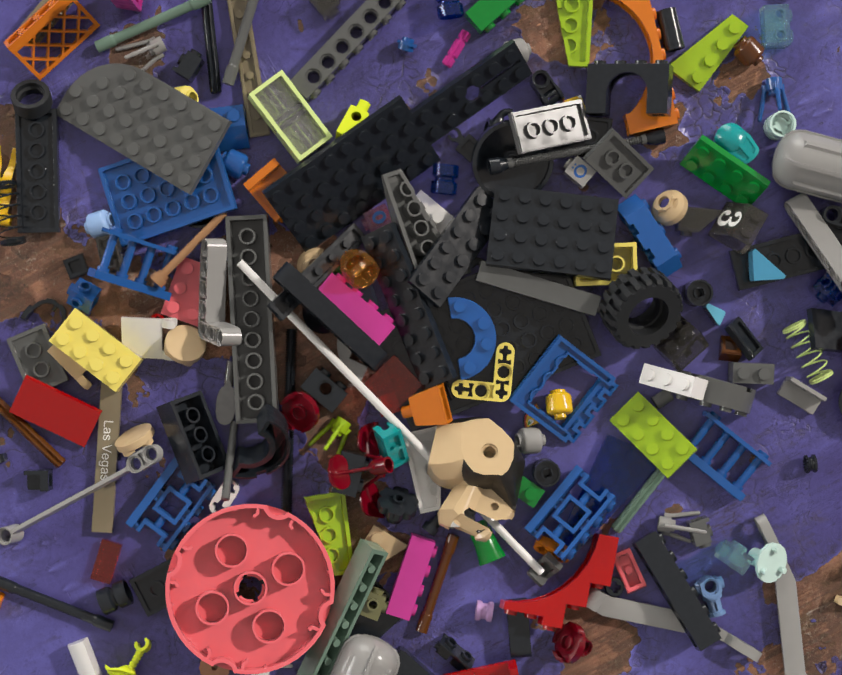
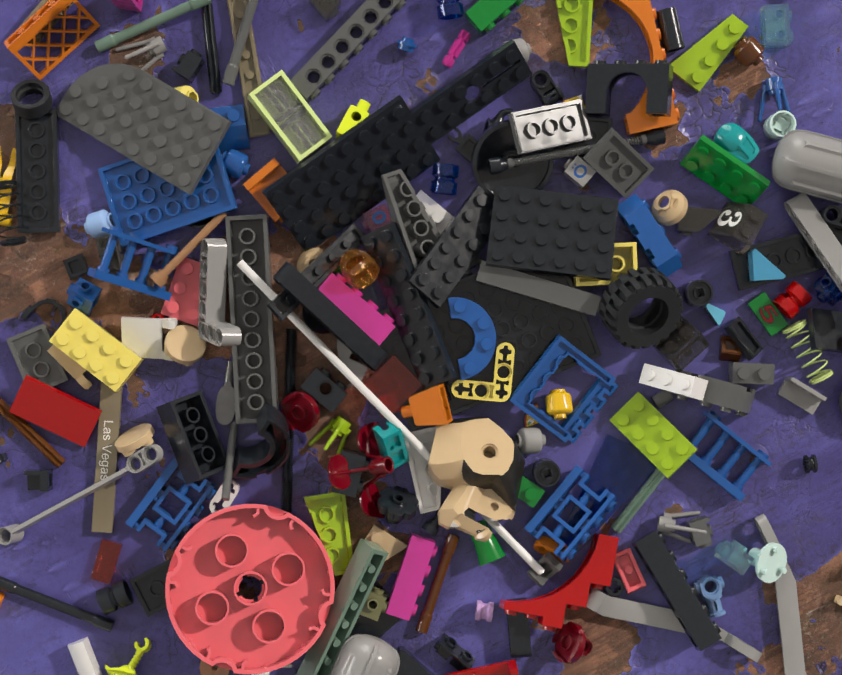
none -> green tile [747,291,788,337]
none -> red wheel [772,281,812,320]

